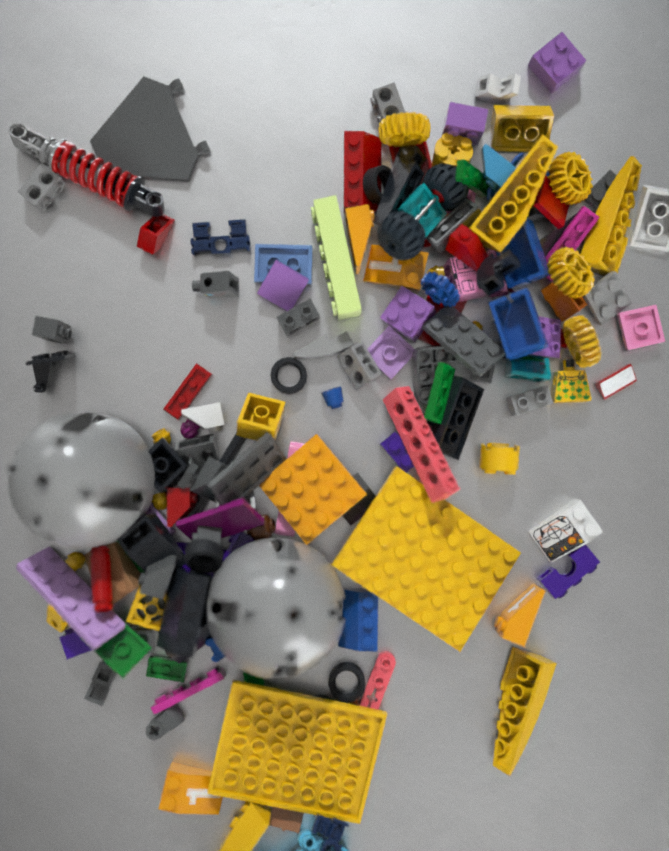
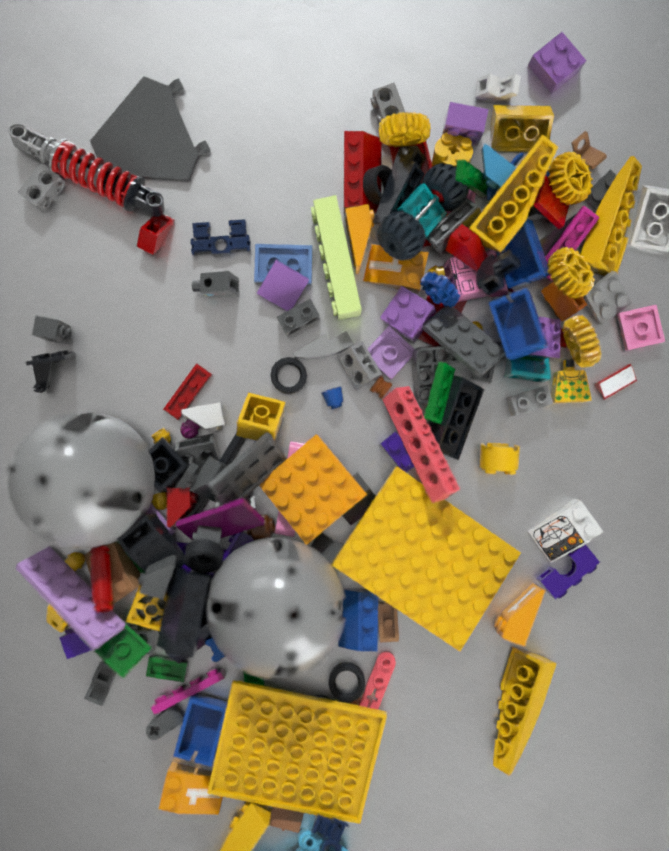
none -> blue piece [173,693,228,767]
none -> dark grey slope [310,532,344,562]
none -> dark orange wheel [369,375,393,399]
none -> medium nougat plate [378,602,399,643]
none -> medium nougat bracket [571,131,607,169]

